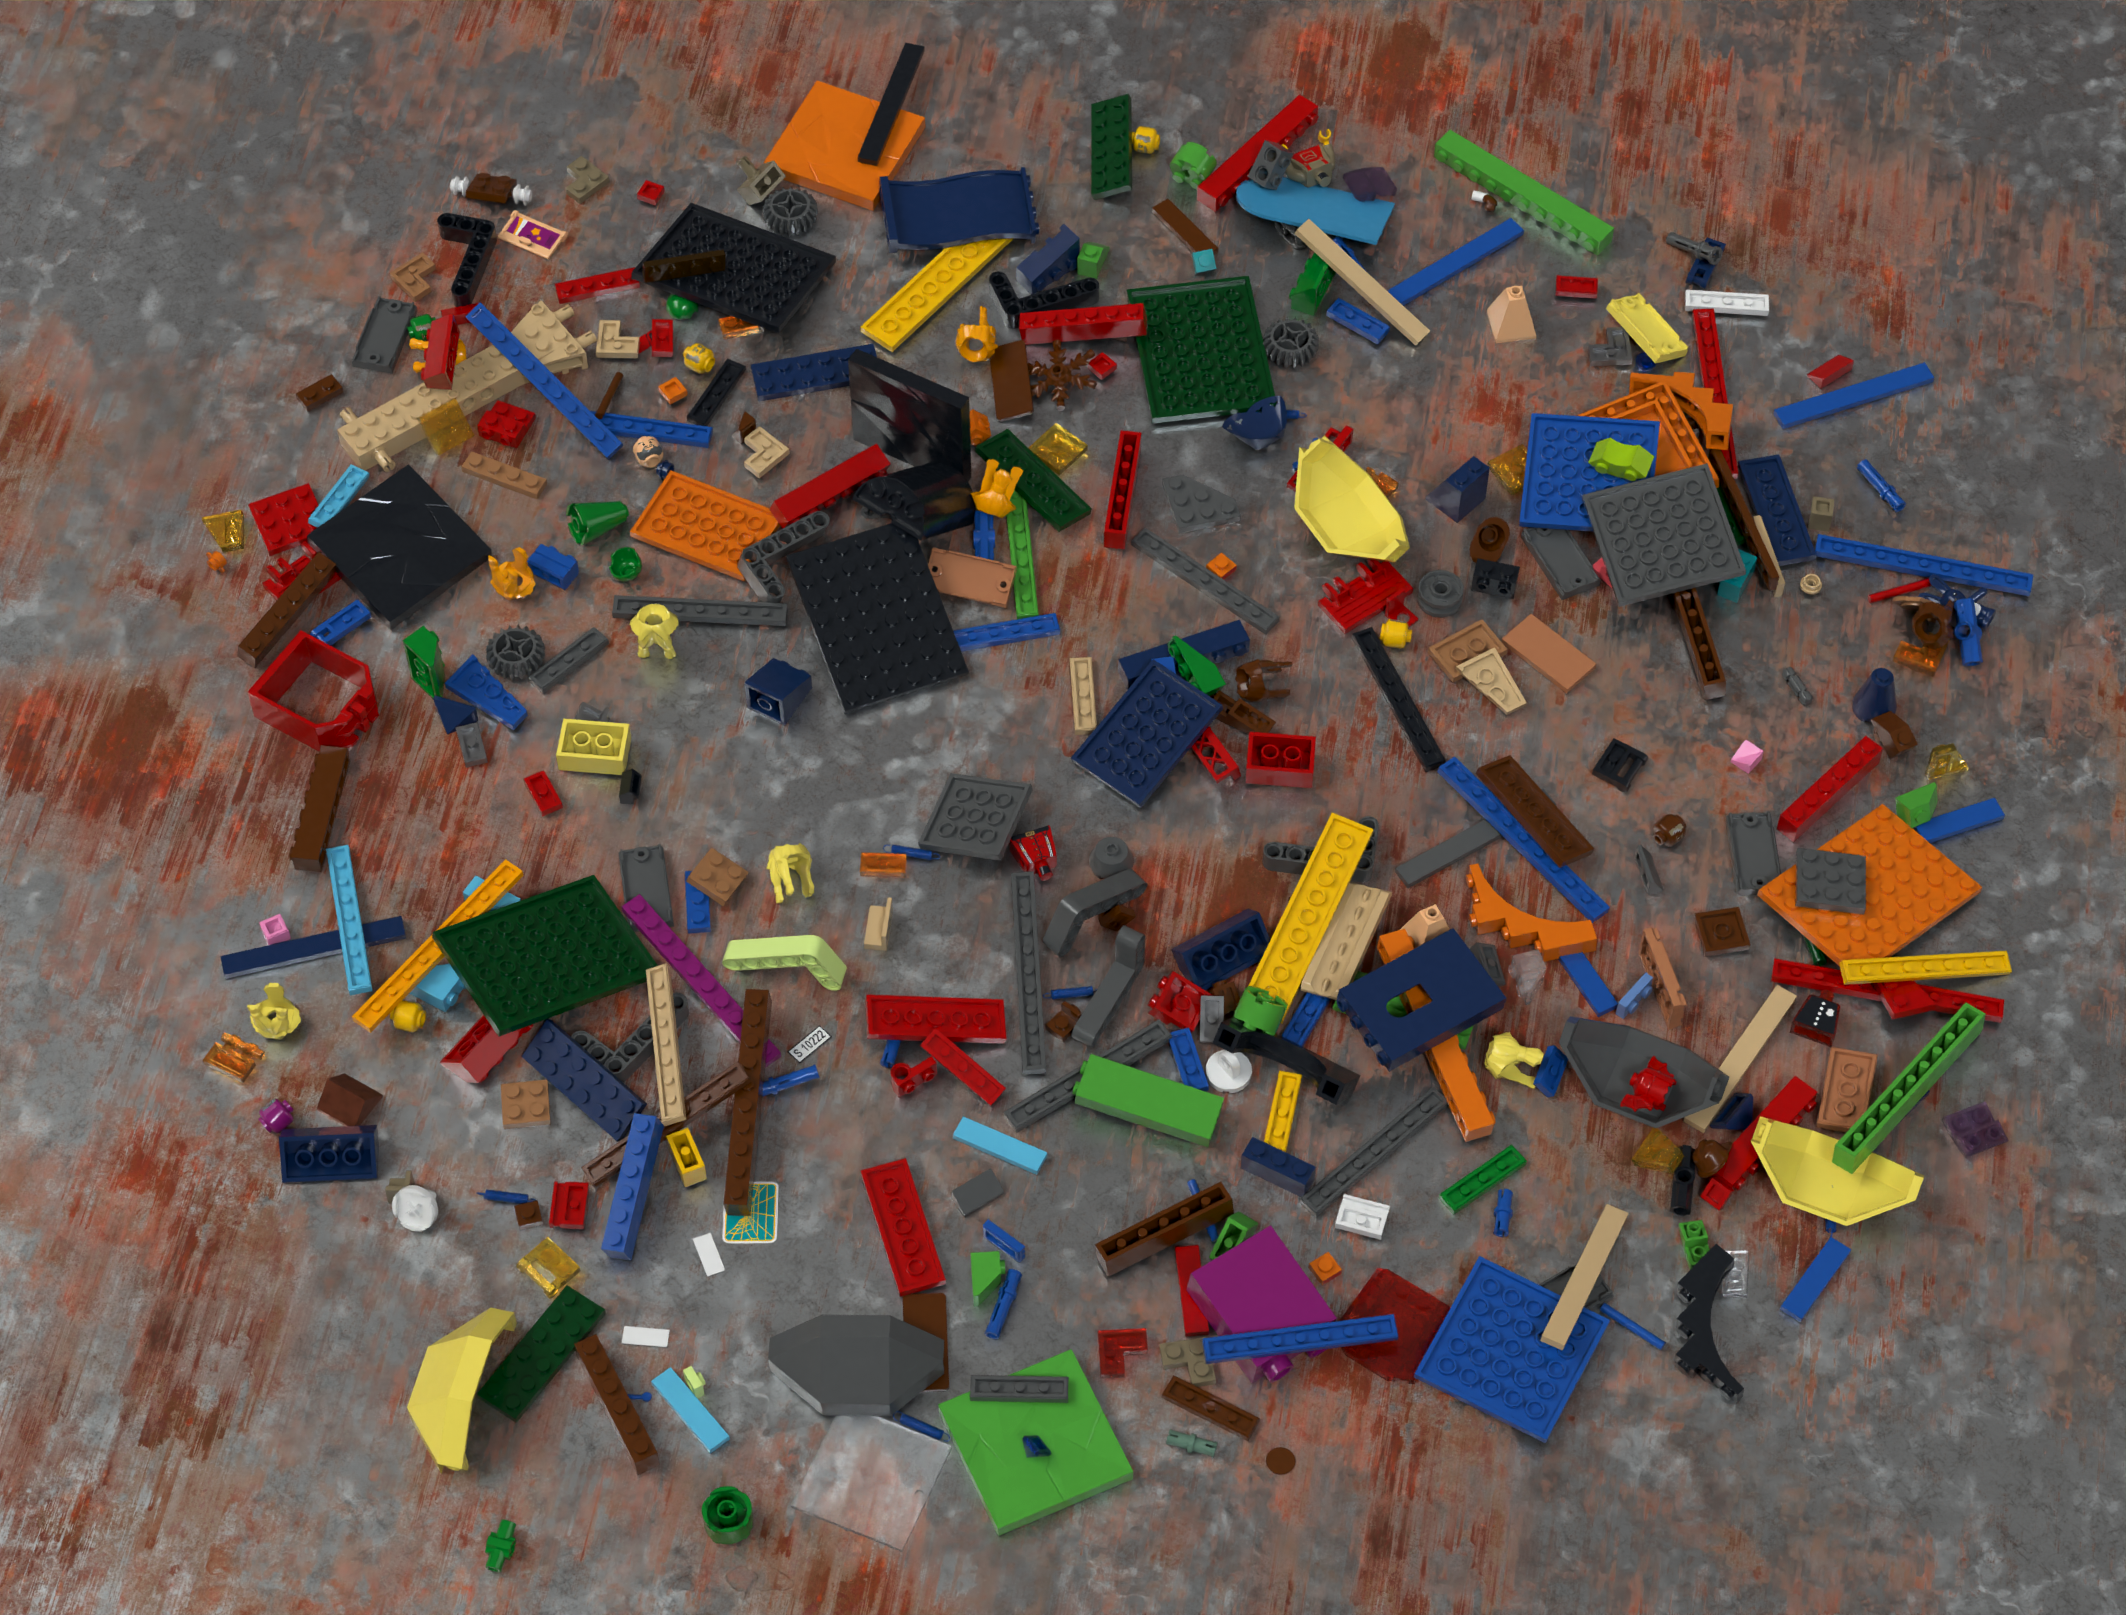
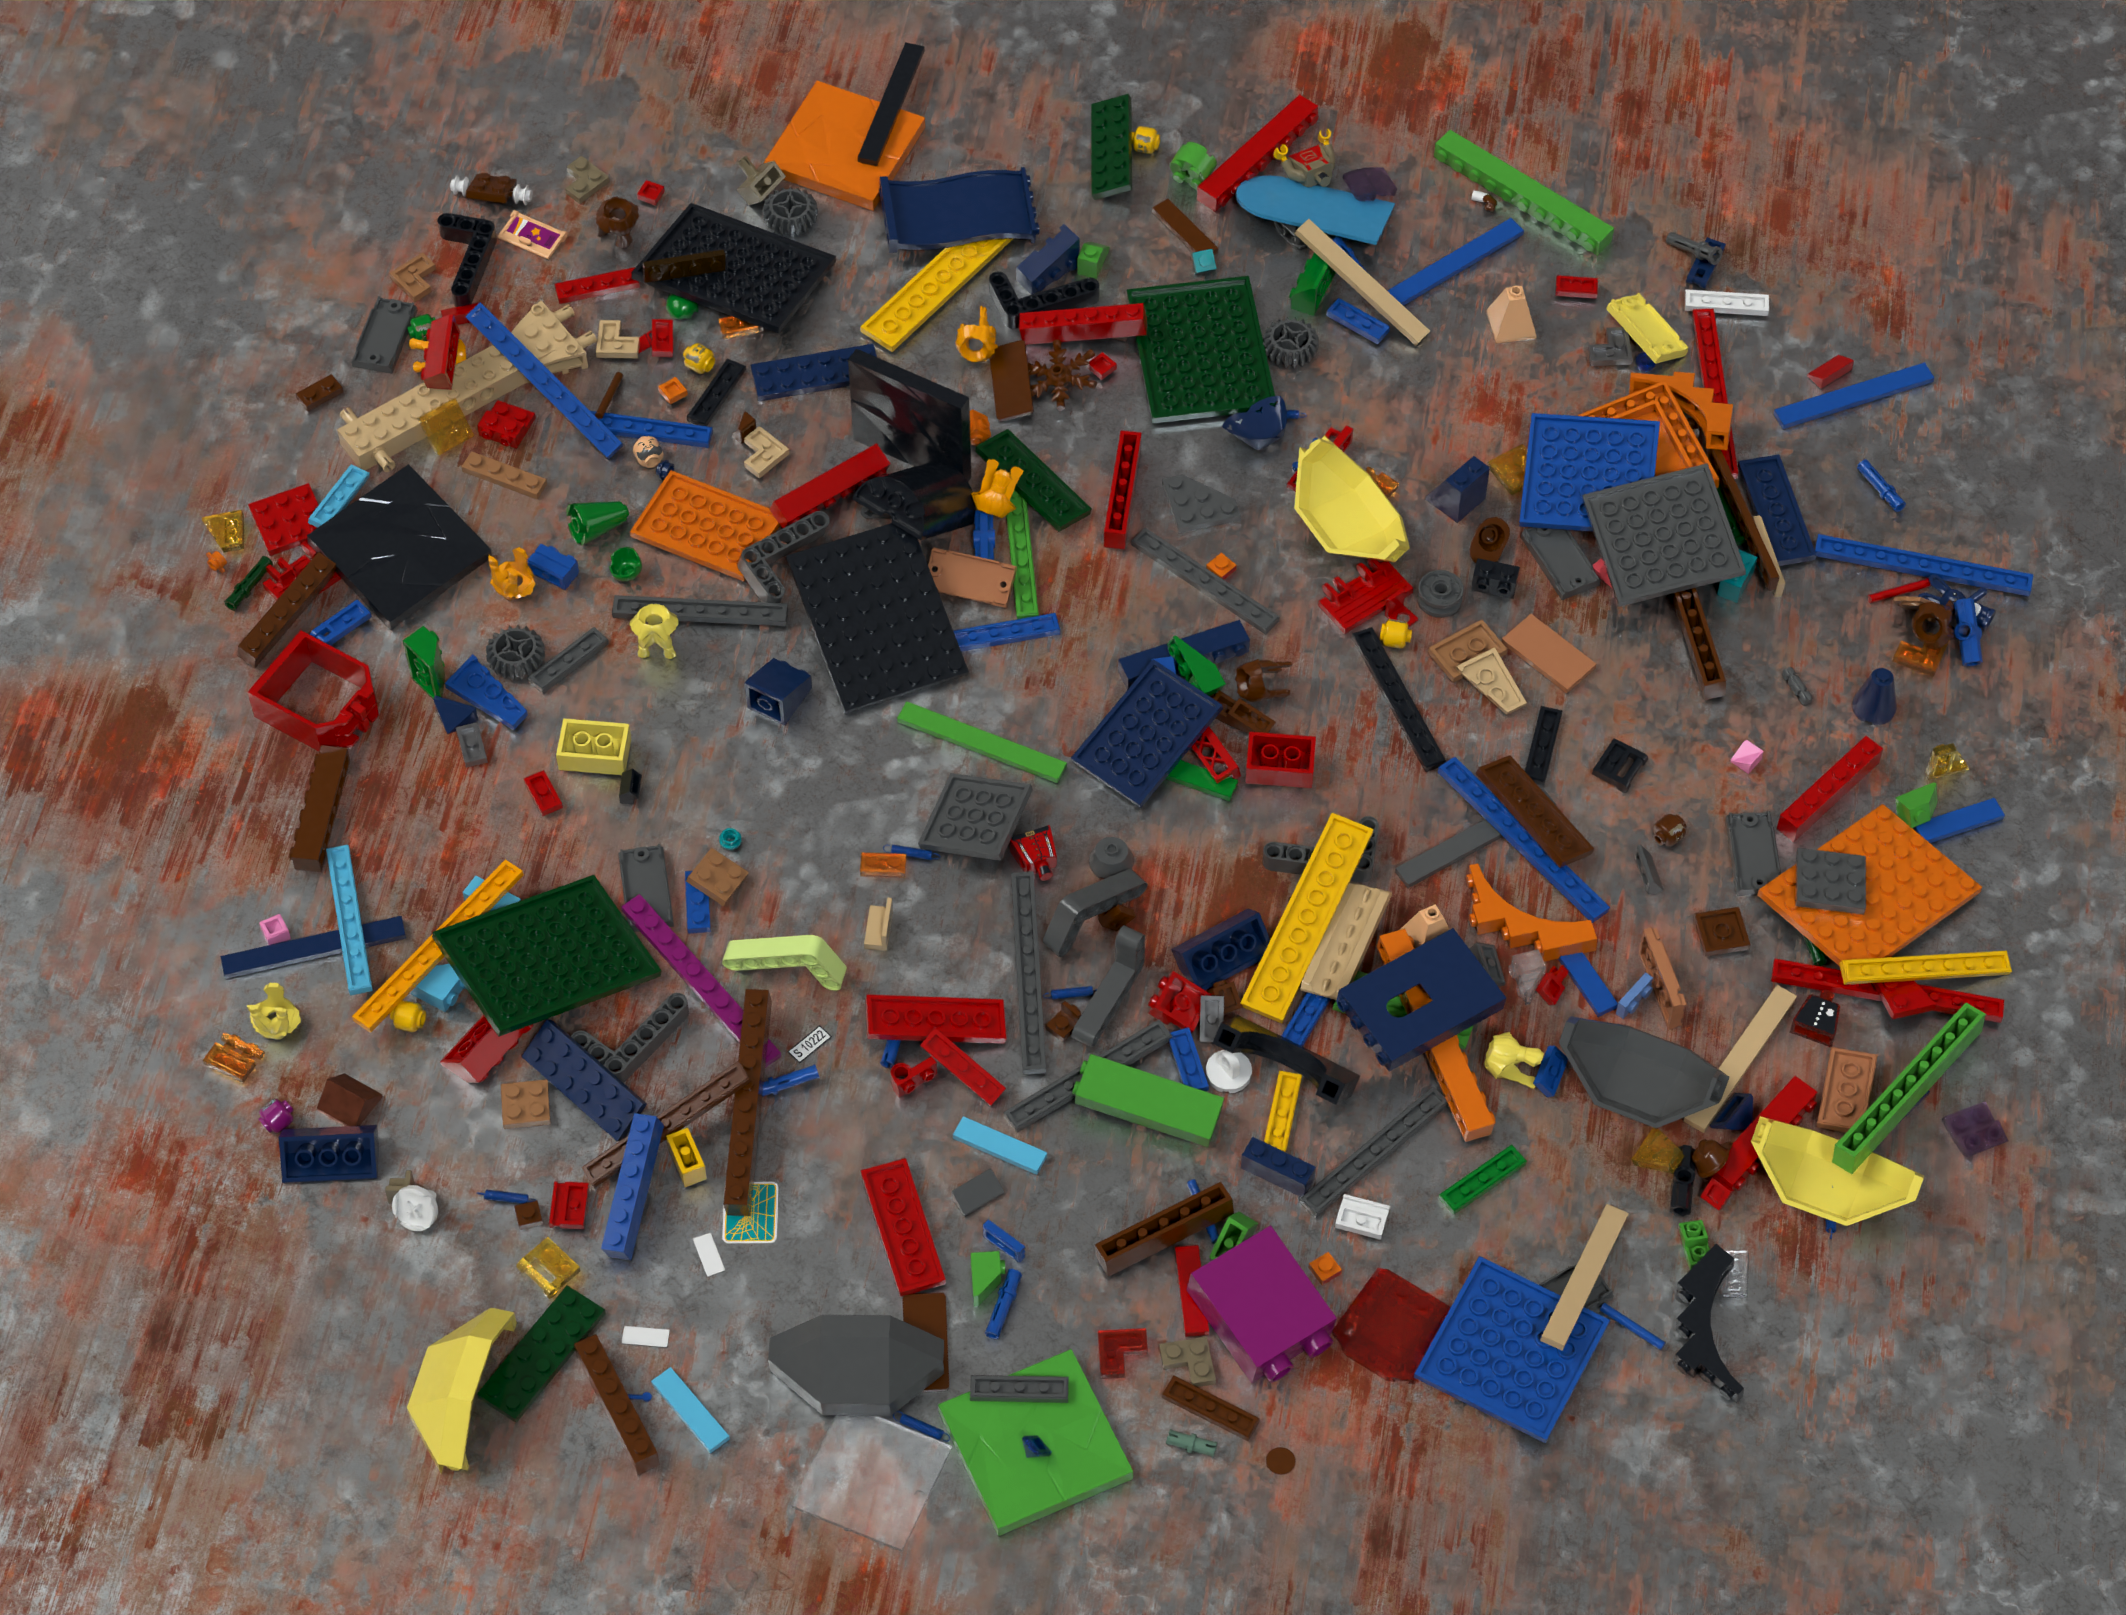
green axle [485,1520,517,1573] -> none
flat silver bracket [574,702,610,722] -> none
tan tile [646,963,687,1126] -> none
yellowish green plate [683,1366,706,1399] -> none
green brick [702,1486,753,1544] -> none
light yellow piece [766,843,814,903] -> none
clear yellow plate [1028,423,1088,475] -> none
tan tile [1070,657,1097,735] -> none
blue tile [1202,1314,1398,1364] -> none
bright green brick [1234,986,1288,1036] -> none
dark grey brick [1248,140,1294,190] -> none
blue pin [1493,1189,1513,1237] -> none
lime brick [1588,438,1654,481] -> none
red helmet [1620,1056,1677,1112] -> none
blue tile [1780,1237,1851,1323] -> none
tan plate [1800,574,1822,595] -> none
dark tan panel [1808,496,1835,532] -> none
reddish brown slope [1871,711,1918,759] -> none
none -> dark green pin [224,556,273,611]
none -> reddish brown piece [596,196,639,249]
none -> teal plate [719,828,742,850]
none -> bright green tile [897,702,1067,784]
none -> green tile [1165,760,1238,802]
none -> black tile [1525,706,1563,786]
none -> red plate [1536,965,1569,1005]

